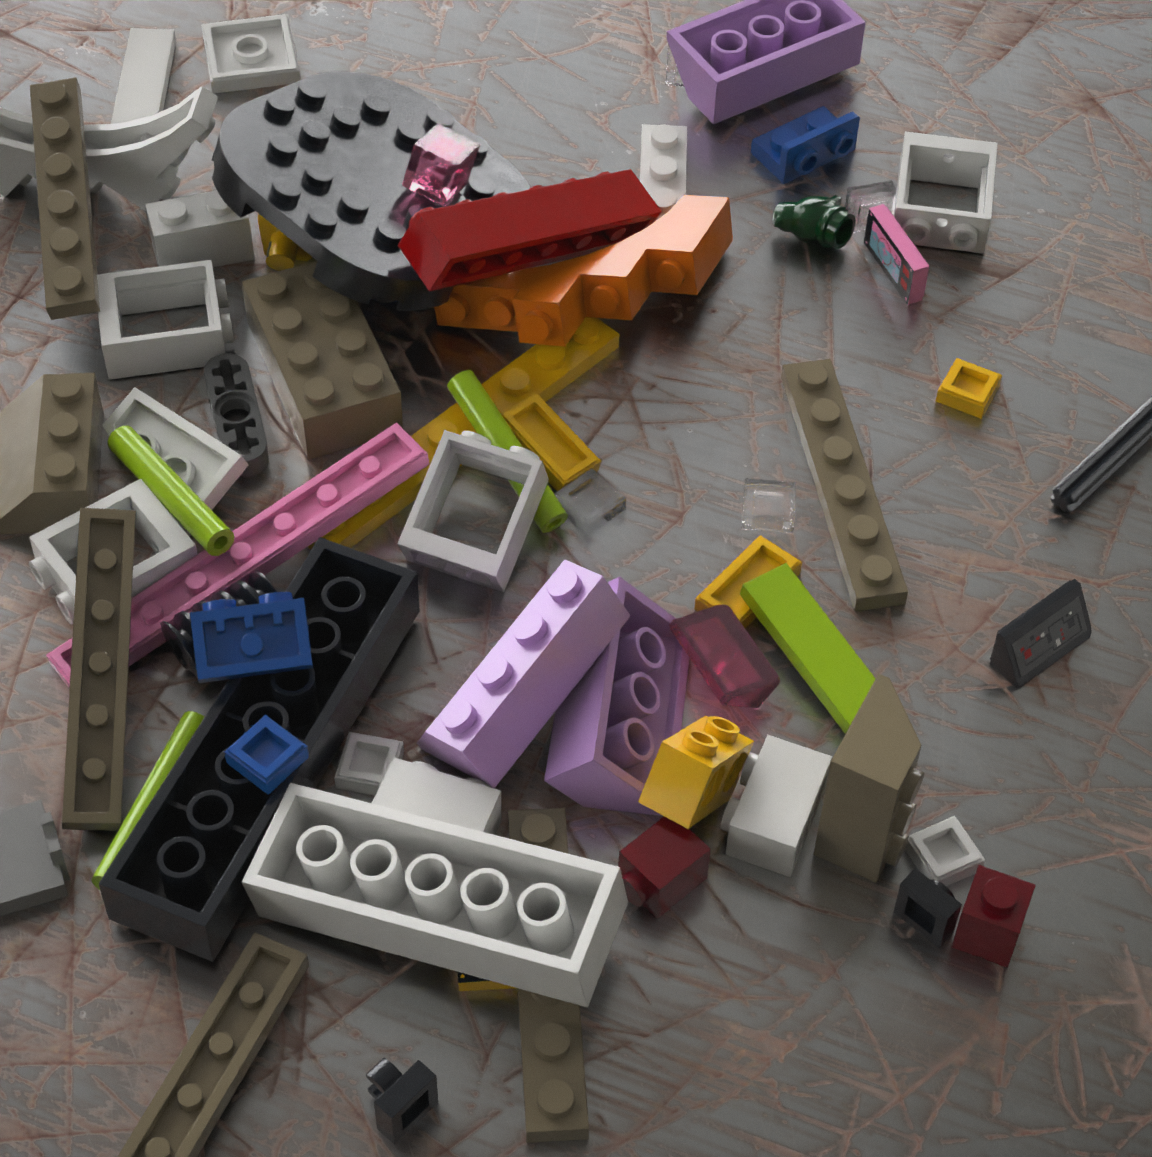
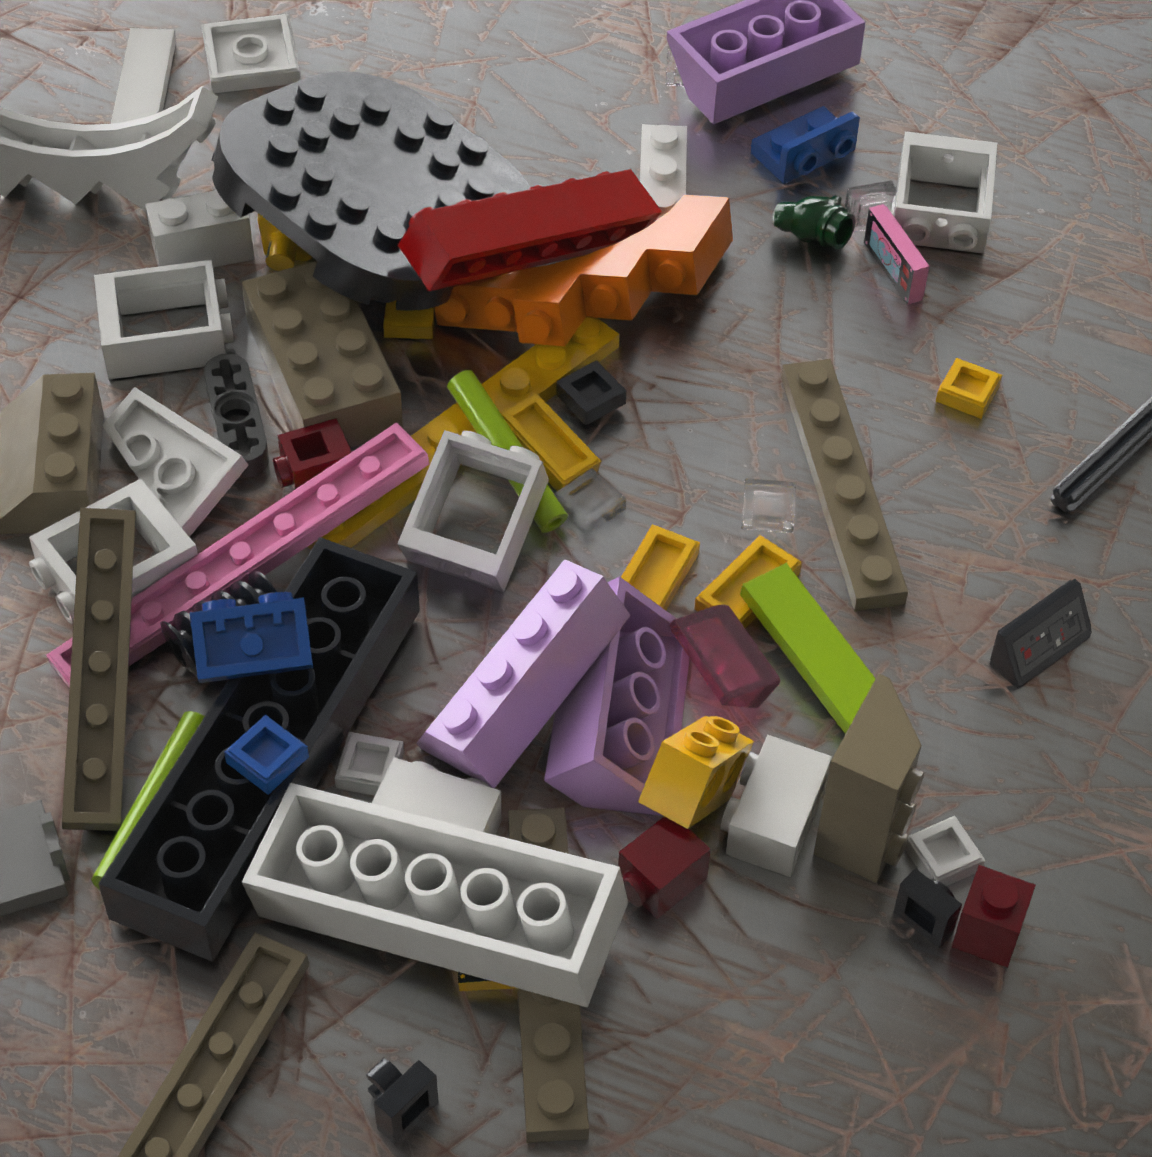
dark tan plate [30,77,100,320] -> none
lime piece [107,425,235,556] -> none
clear pink brick [402,123,480,207] -> none
none -> dark red brick [273,418,352,491]
none -> yellow tile [383,301,435,339]
none -> black plate [556,360,627,425]
none -> yellow tile [621,524,700,610]

